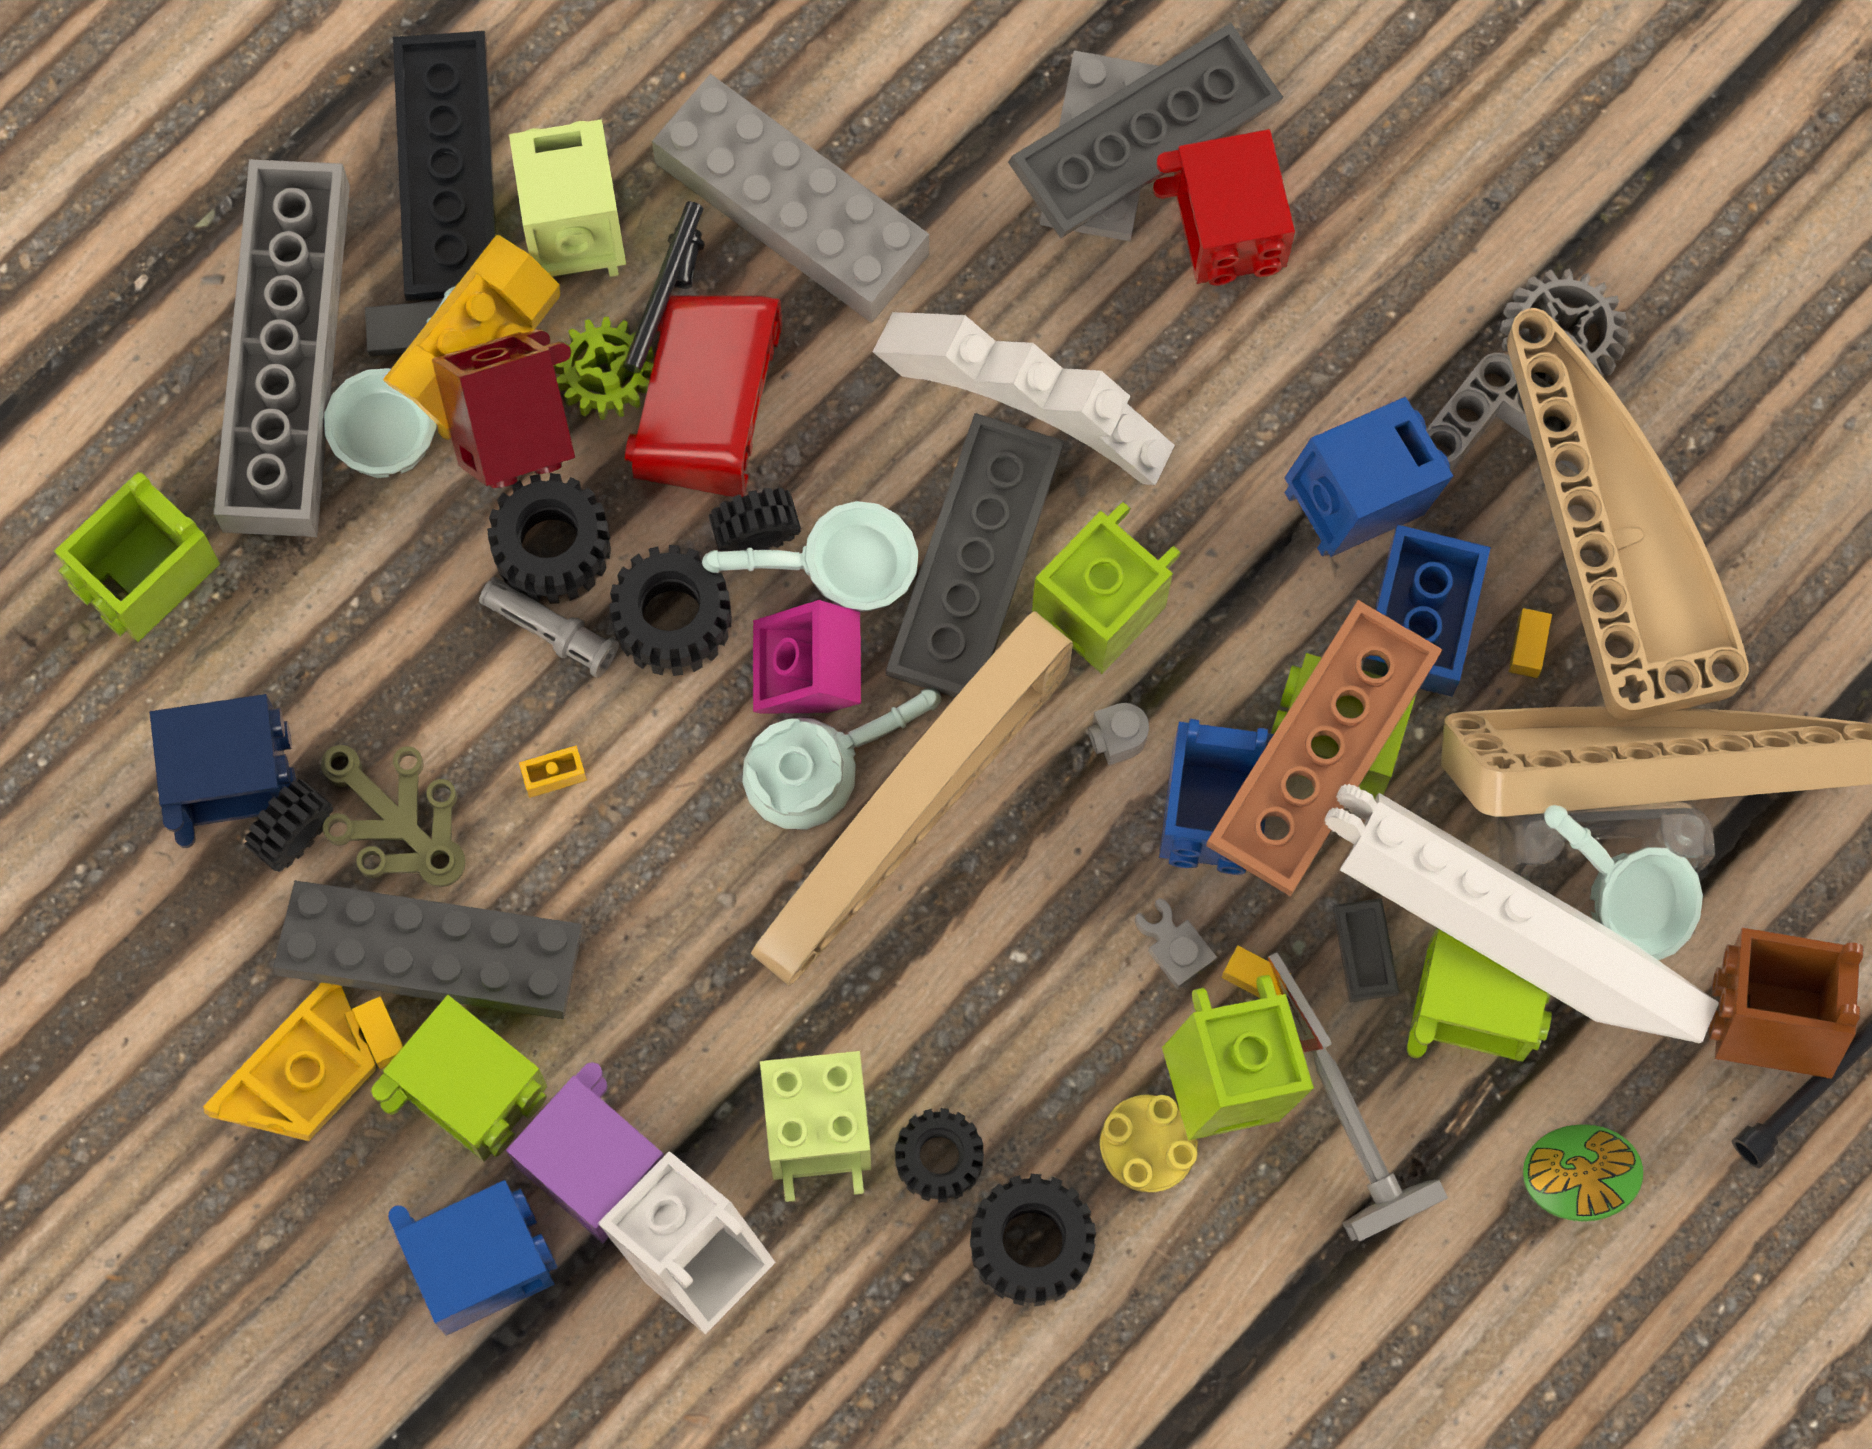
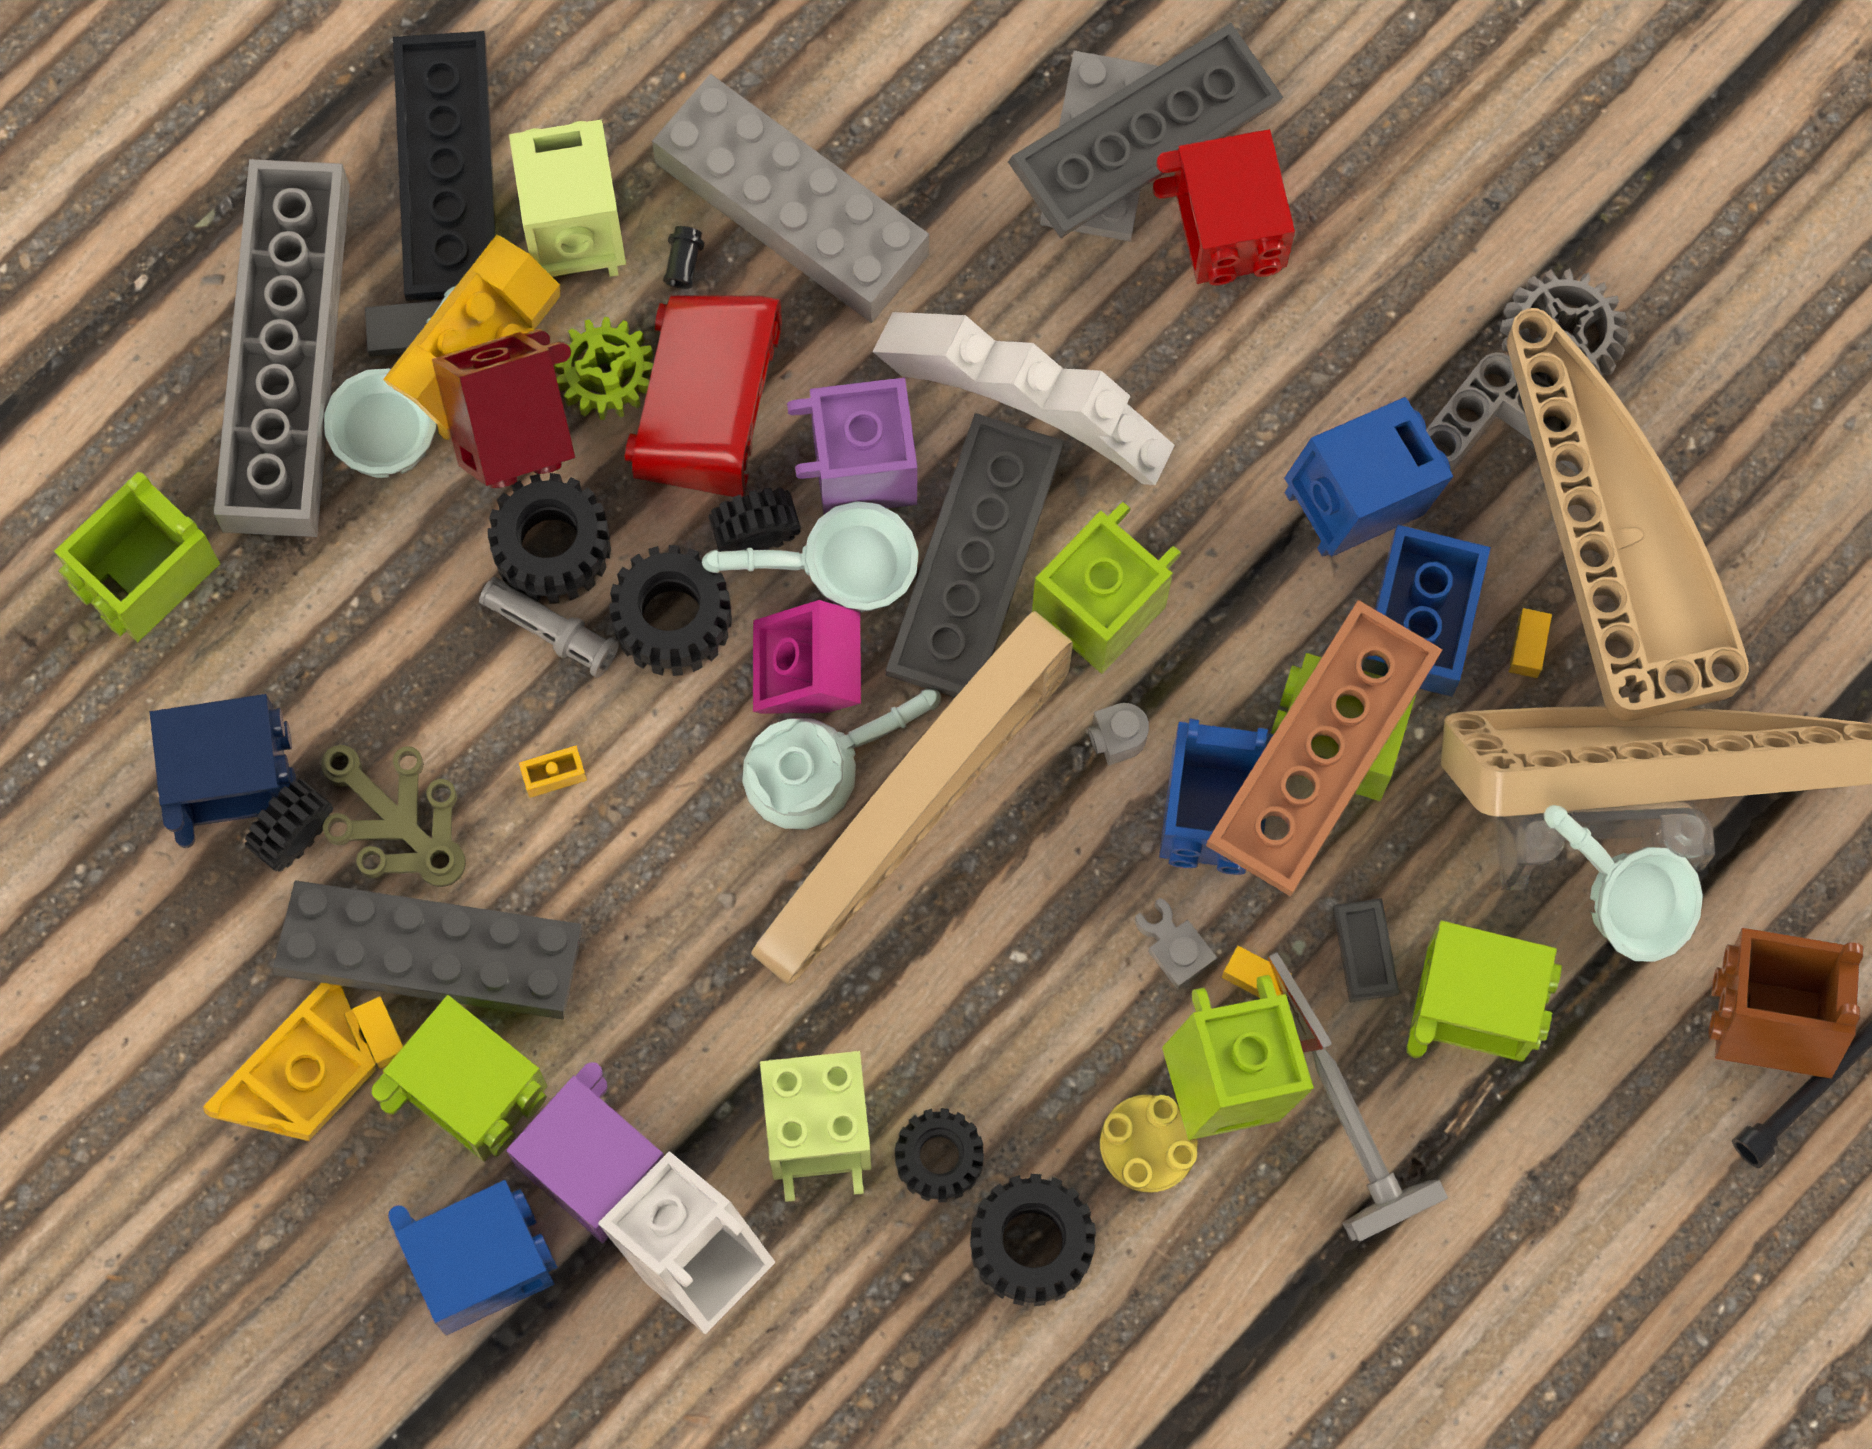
black bar [623,201,704,373] -> none
white hinge [1324,784,1719,1043] -> none
shield [1523,1124,1643,1221] -> none
none -> medium lavender container [787,377,917,515]

